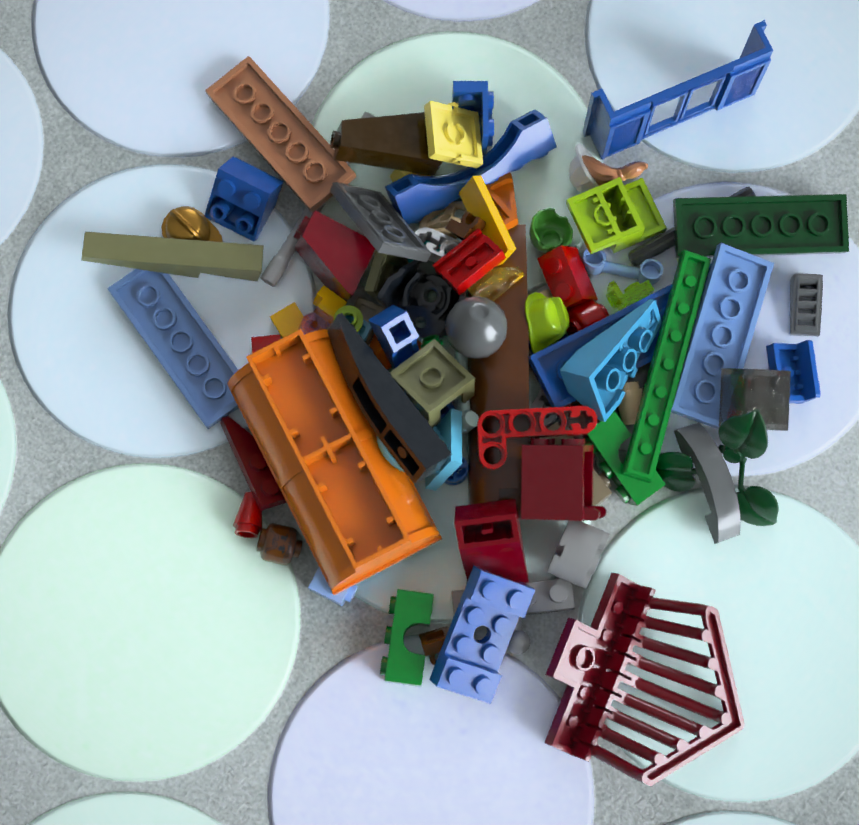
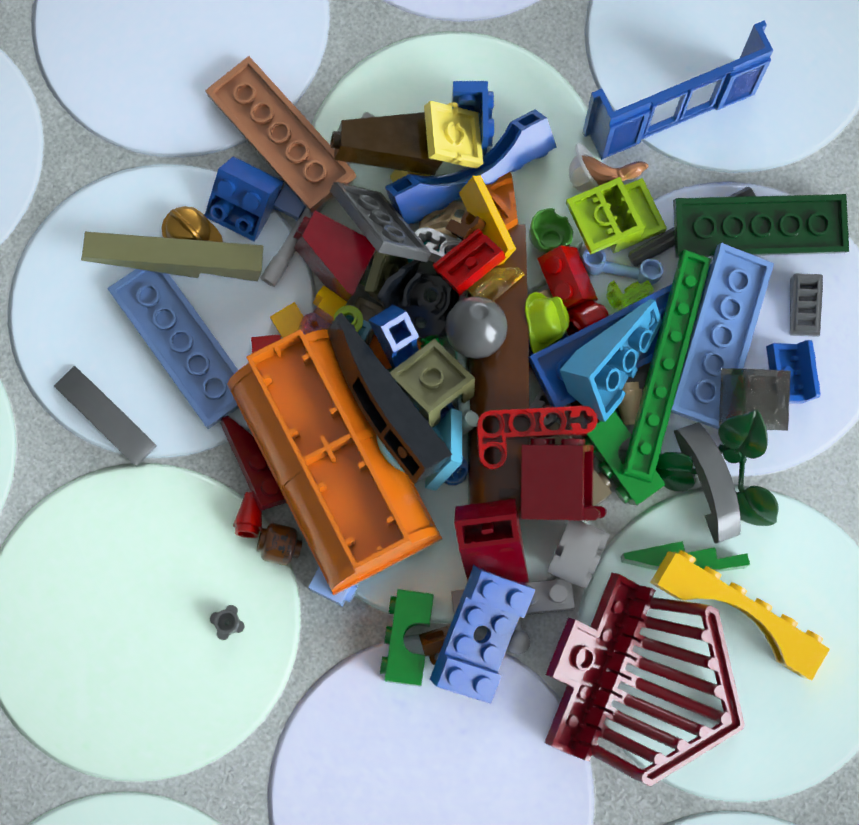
none -> dark grey slope [54,365,157,467]
none -> dark grey plate [210,605,245,640]
none -> medium blue tile [273,184,306,220]
none -> green slope [620,541,750,572]
none -> yellow arch [650,550,830,681]

